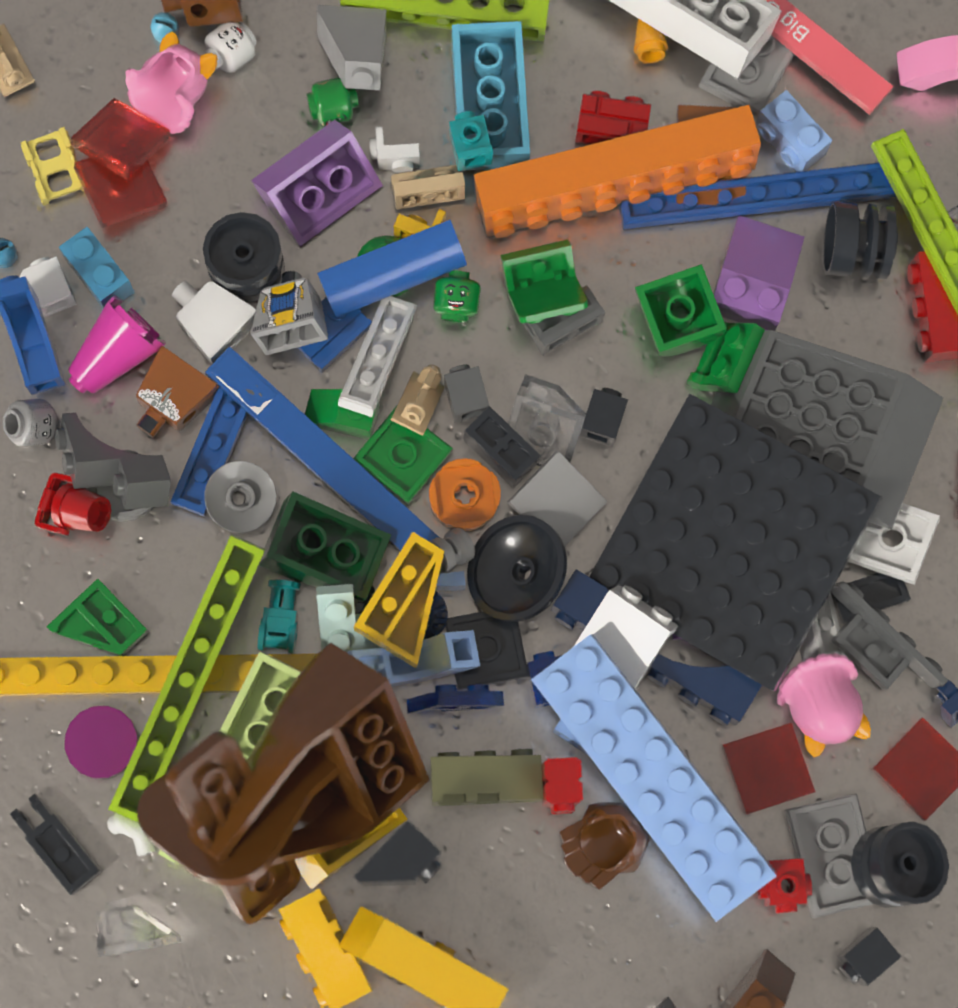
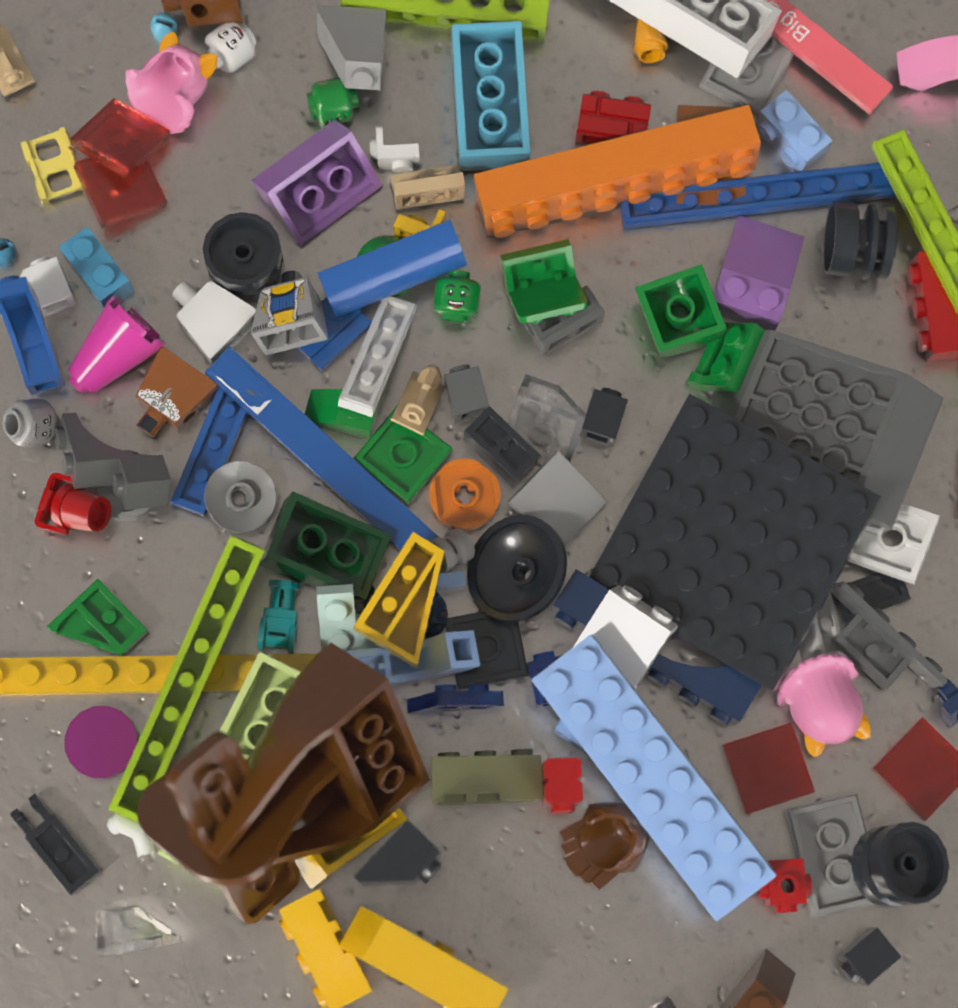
teal brick [449,111,493,171] -> none

